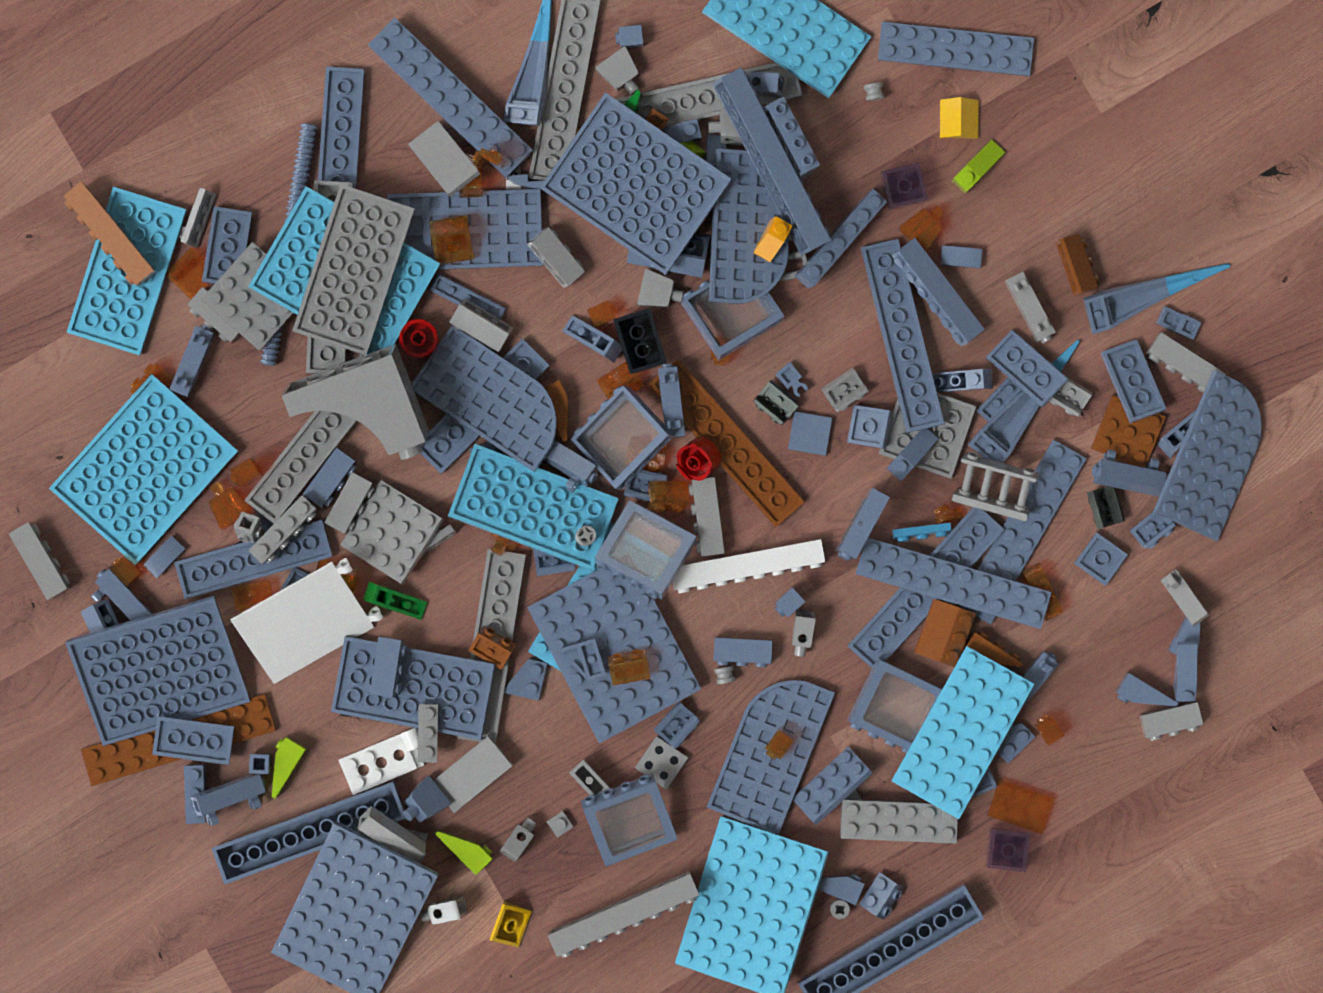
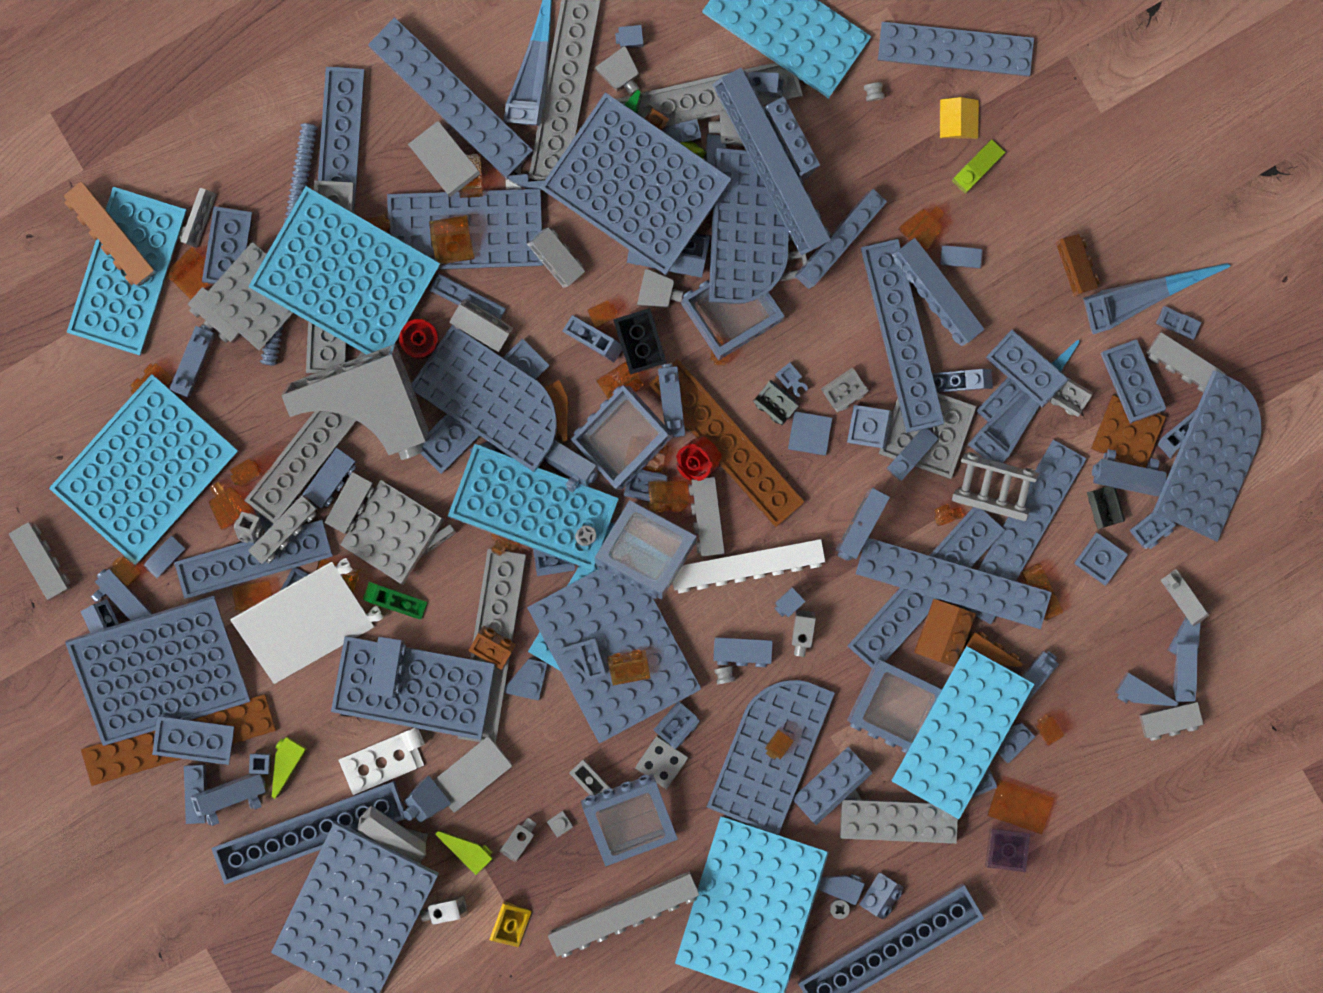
light grey plate [292,184,414,355] -> none
light grey plate [418,704,438,763] -> none
clear orange bracket [472,148,505,169] -> none
light orange slope [753,216,792,262] -> none
clear purple brick [880,163,928,211] -> none
dark azure plate [892,523,951,542] -> none
light grey brick [1004,271,1055,343] -> none

